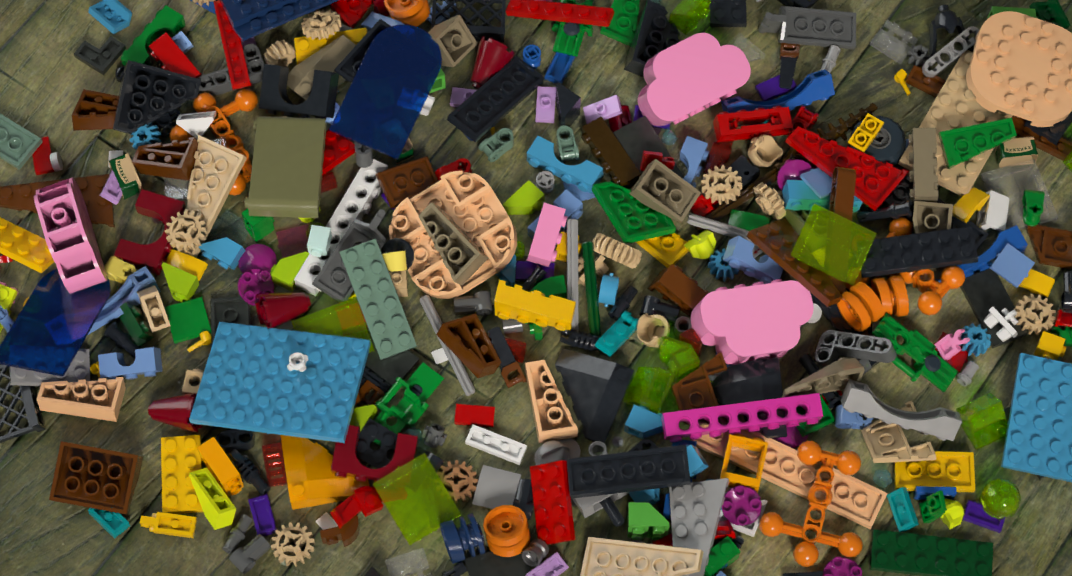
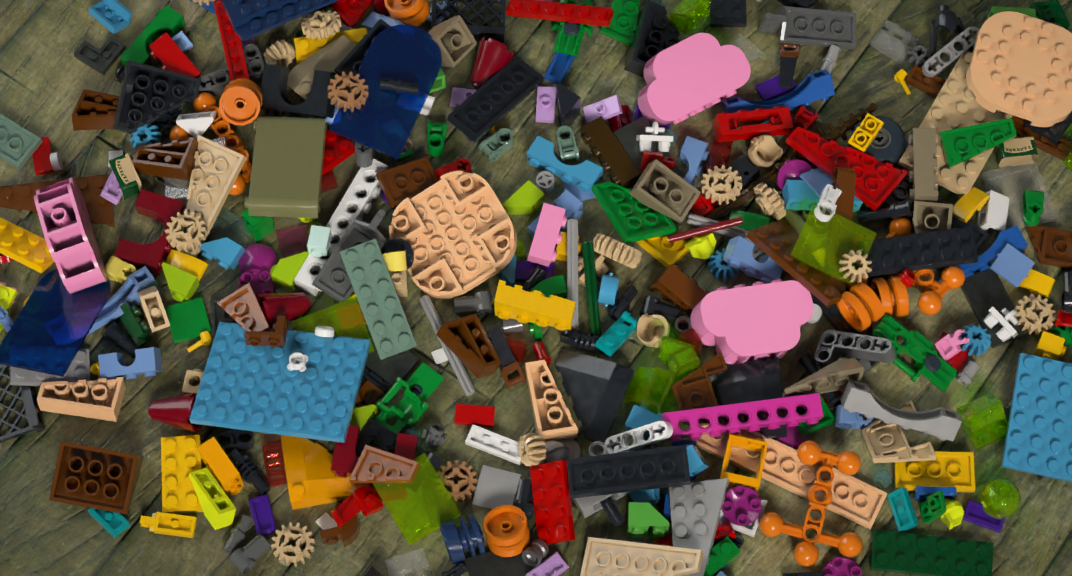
dark tan wedge [418,202,488,285] -> none
blue wheel [523,45,541,69] -> none
none -> wing [217,283,272,332]
none -> orange wheel [219,78,263,126]
none -> reddish brown bracket [244,316,288,347]
none -> white tile [315,326,335,337]
none -> medium nougat gear [327,72,369,112]
none -> dark orange wing [349,445,420,483]
none -> black pin [380,77,419,96]
none -> green piece [427,120,447,157]
none -> tan gear [517,433,547,466]
none -> red pin [532,342,551,366]
none -> white beam [604,421,673,454]
none -> white hips [636,122,673,152]
none -> dark red bar [667,217,743,243]
none -> white piece [814,184,842,222]
none -> tan gear [839,250,872,283]
none -> red bush [898,268,918,288]

